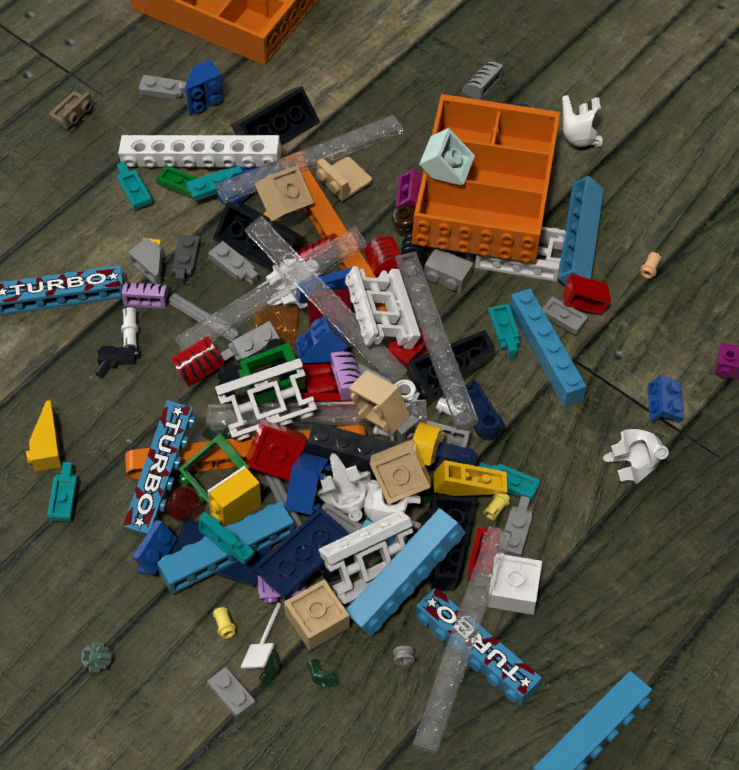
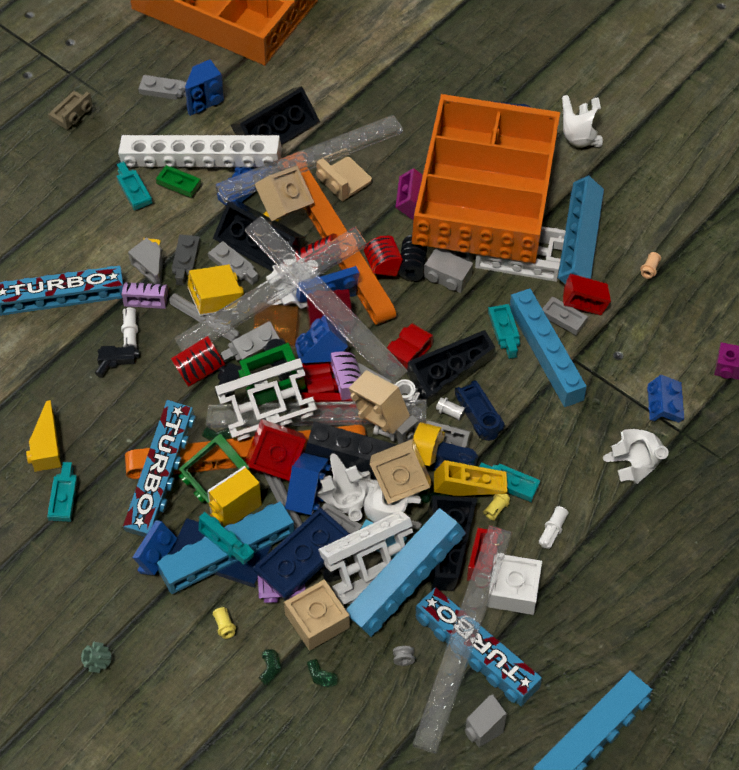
clear red head [166,487,200,521] -> none
teal hinge [186,166,243,201] -> none
light grey plate [207,667,256,719] -> none
white piece [241,603,281,669] -> none
white fence [345,266,421,349] -> none
dark brown head [391,205,415,235] -> none
clear plate [395,252,478,430] -> none
light aqua slope [419,128,475,185] -> none
light grey brick [461,62,503,100] -> none
light grey hinge [499,496,533,557] -> none
none -> yellow piece [188,264,244,316]
none -> light grey slope [465,694,507,747]
none -> white axle [539,506,569,549]

